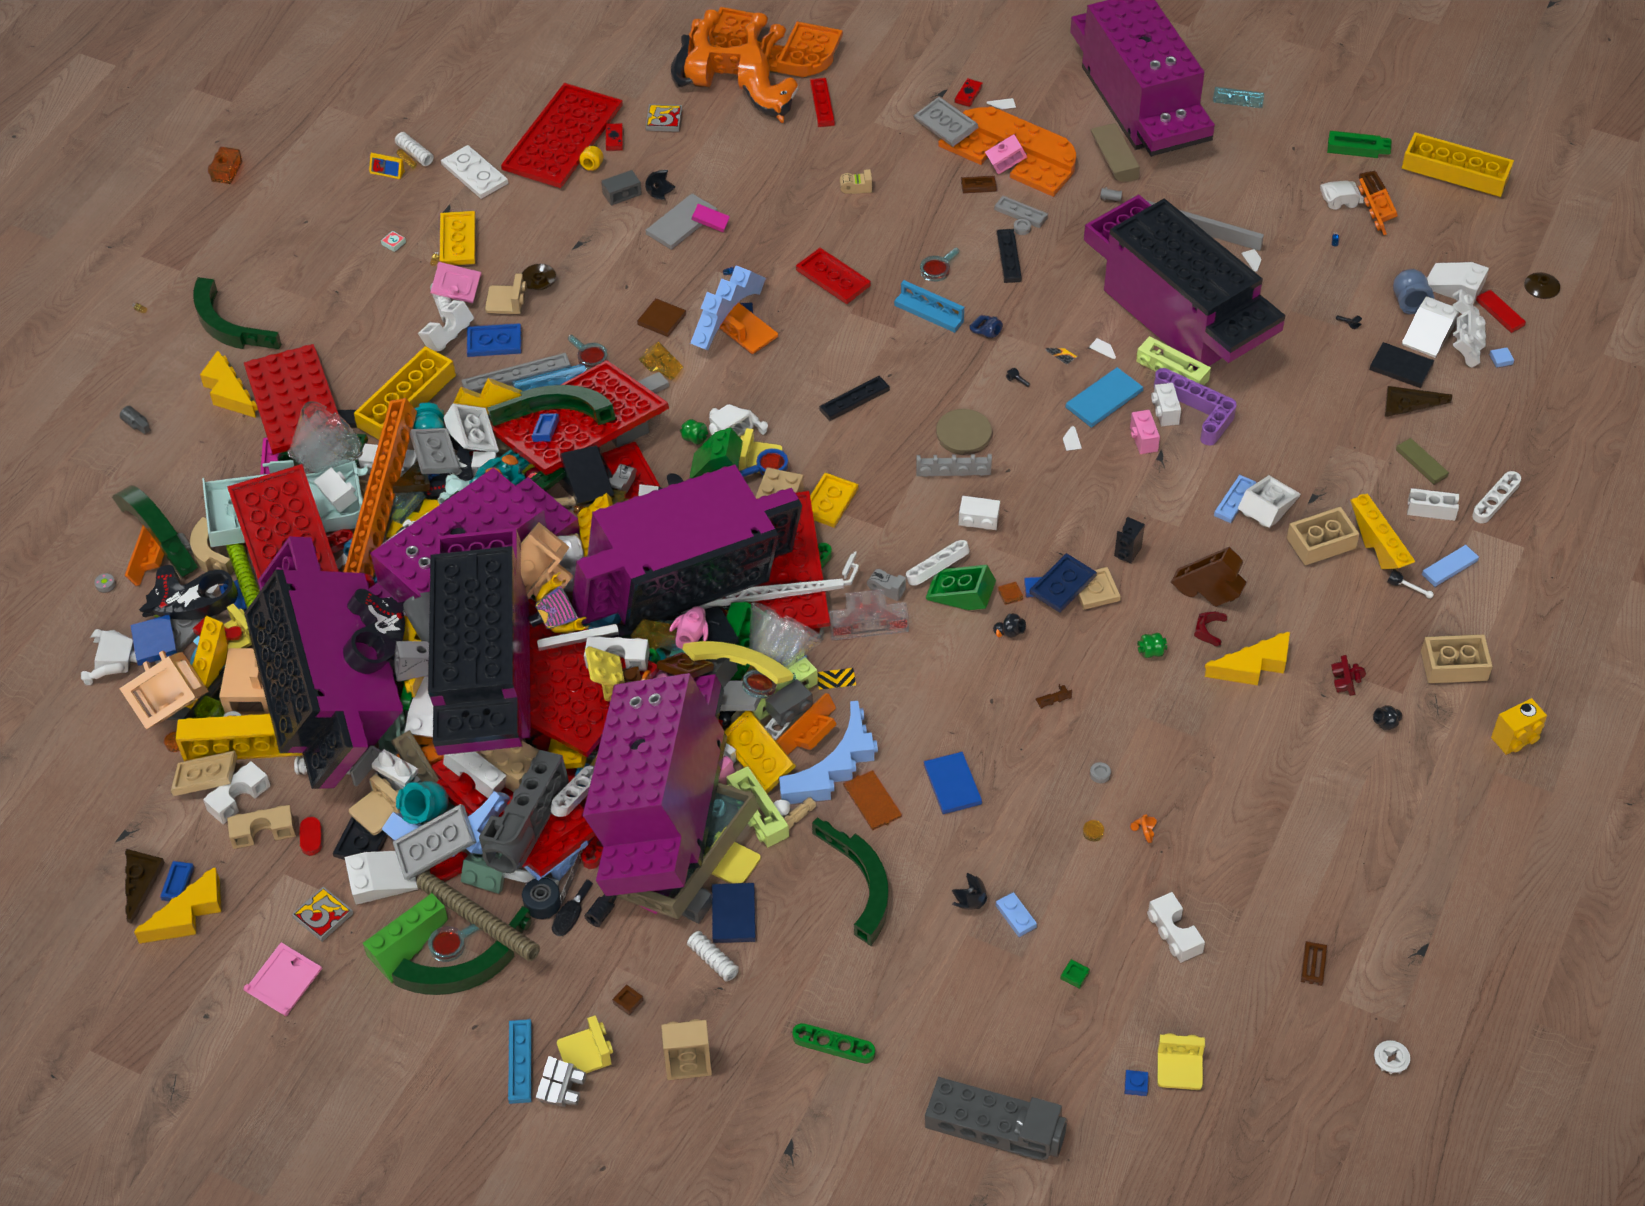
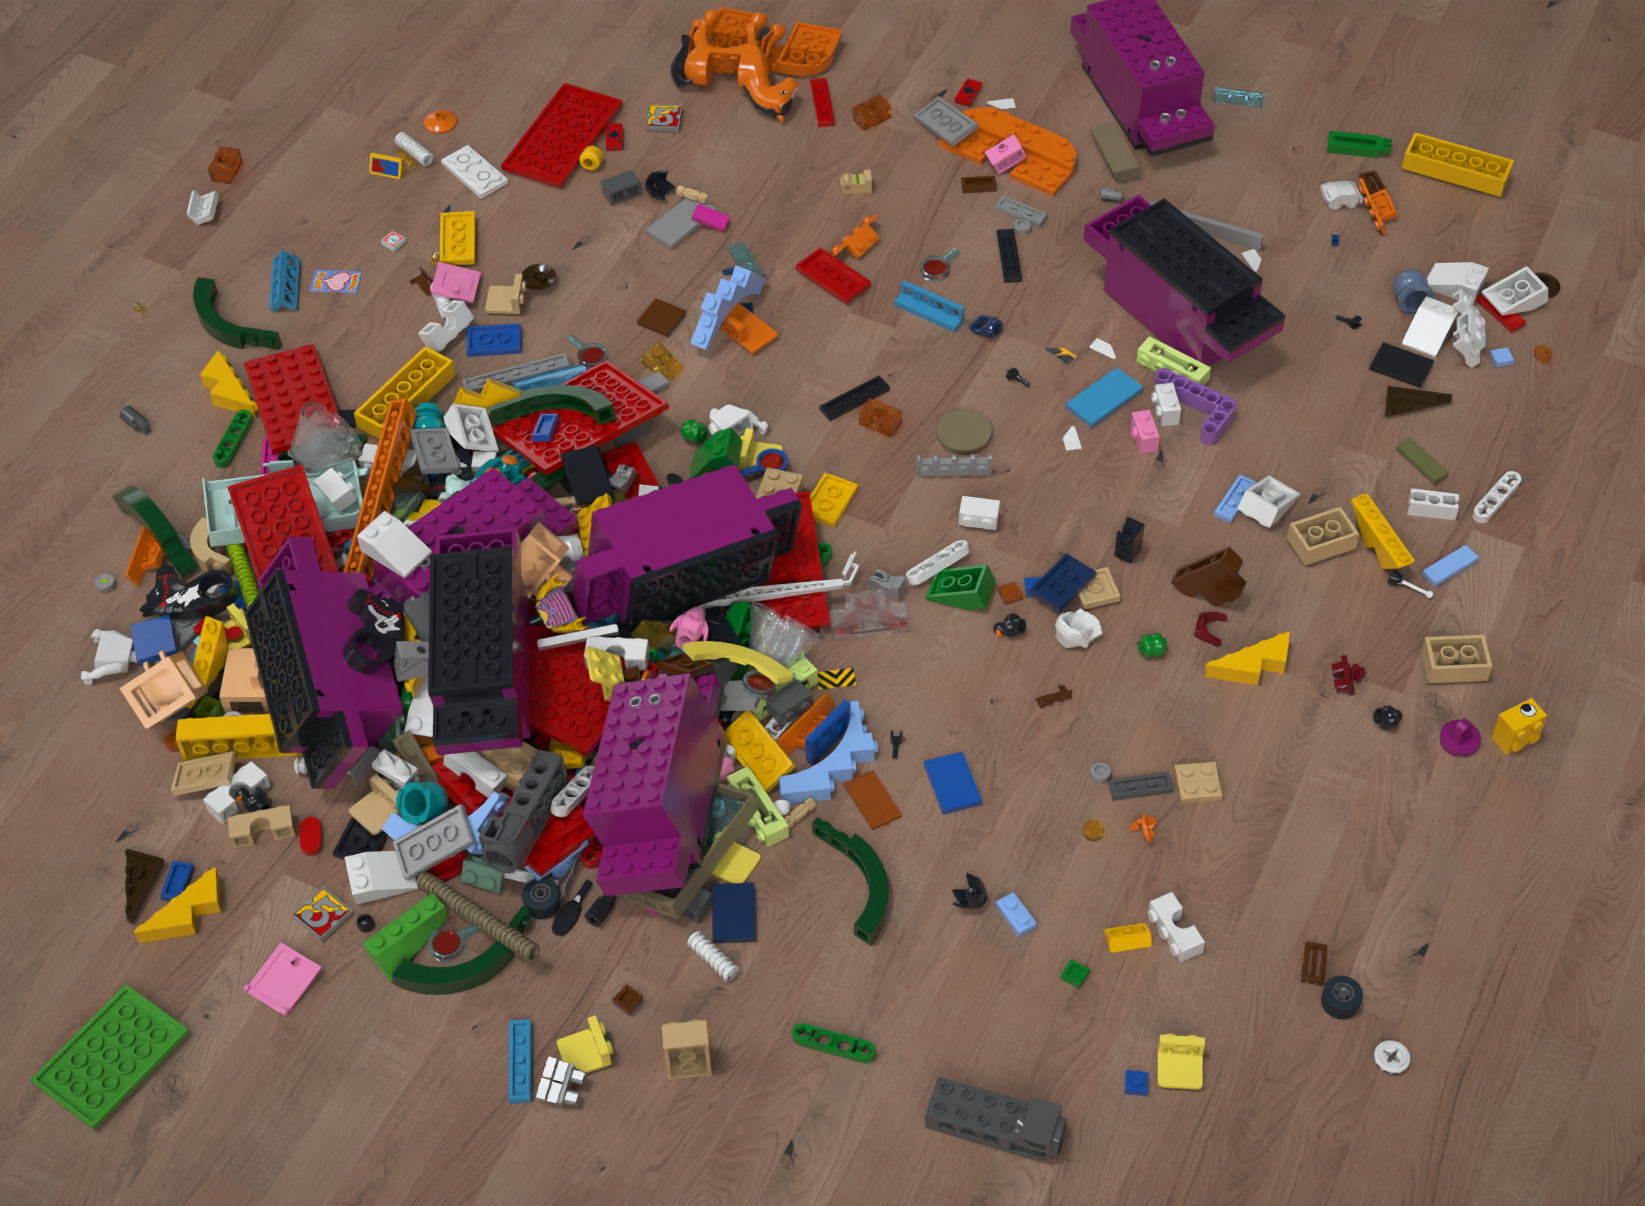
none -> bright green plate [30,984,190,1131]
none -> white bracket [187,190,219,225]
none -> green beam [212,410,253,468]
none -> black animal [235,787,270,812]
none -> dark azure fence [269,250,300,312]
none -> sticker [309,270,362,293]
none -> black hinge [356,913,374,933]
none -> white slope [357,511,432,578]
none -> reddish brown piece [409,267,433,296]
none -> orange dish [424,110,457,134]
none -> tan axle [676,185,708,204]
none -> clear light blue tile [728,241,765,277]
none -> blue tile [805,700,851,765]
none -> orange bracket [830,214,880,260]
none -> clear orange brick [853,95,891,131]
none -> clear orange brick [859,398,902,437]
none -> black hand [890,730,903,759]
none -> white hair [1055,608,1102,648]
none -> yellow slope [1104,923,1152,953]
none -> dark grey tile [1108,772,1174,801]
none -> tan plate [1174,762,1222,803]
none -> black wheel [1321,976,1363,1019]
none -> magenta tile [1439,718,1481,757]
none -> white slope [1482,266,1548,316]
none -> clear orange tile [1534,344,1552,363]

